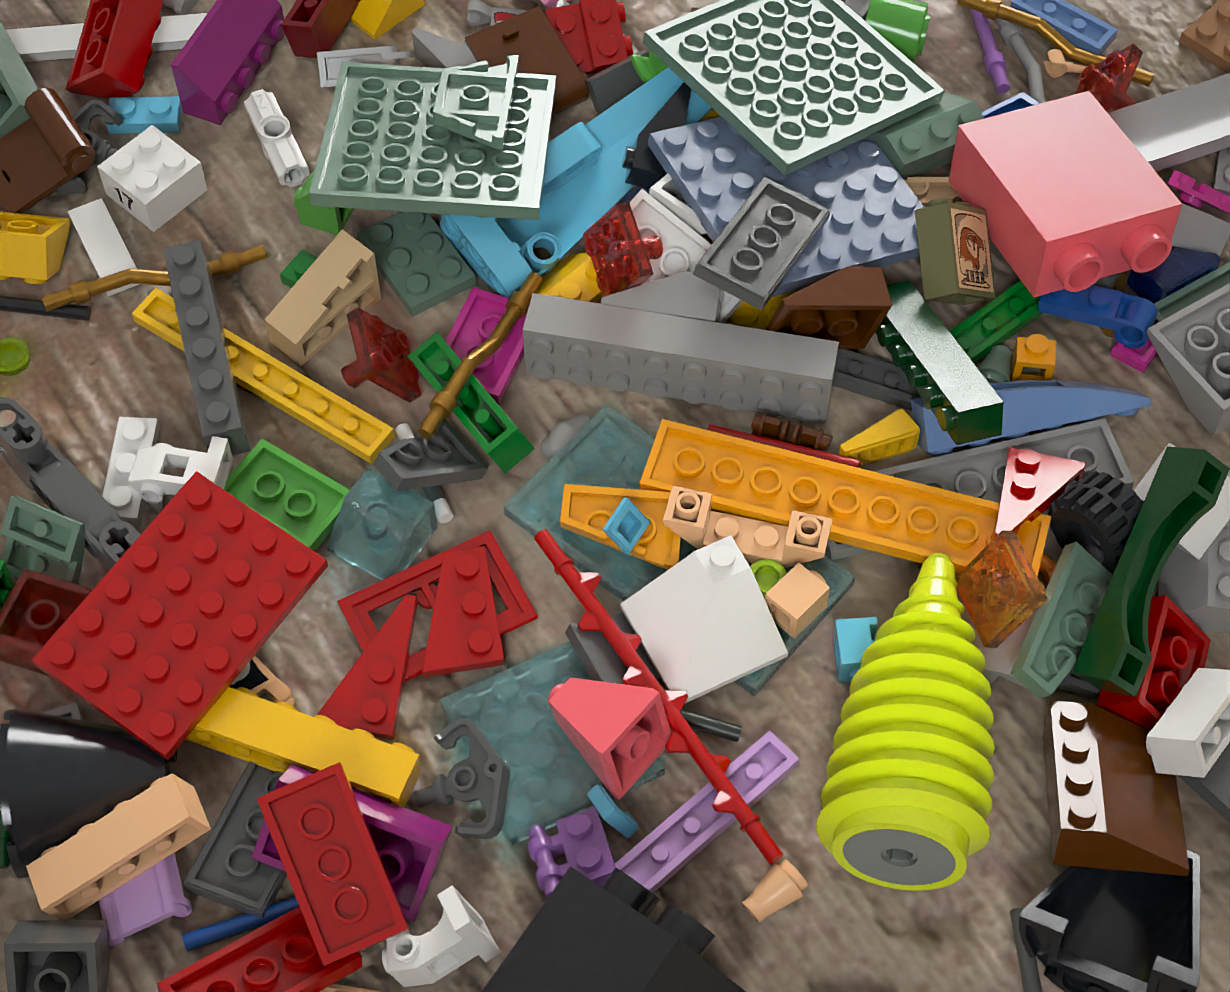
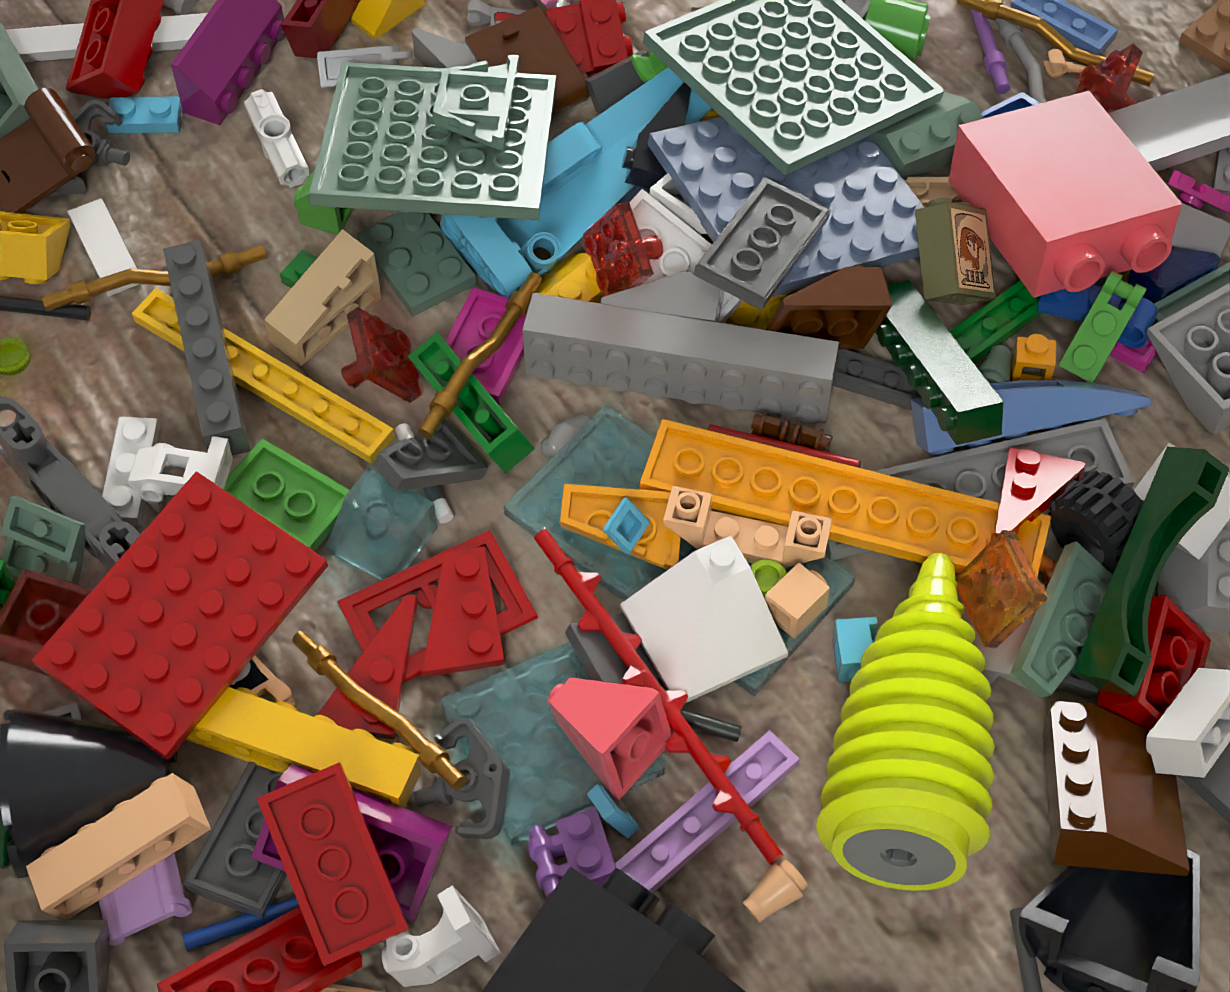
white brick [97,125,208,232] -> none
yellow slope [839,409,920,467] -> none
none -> pearl gold bar [292,631,467,791]
none -> bright green plate [1058,271,1147,383]

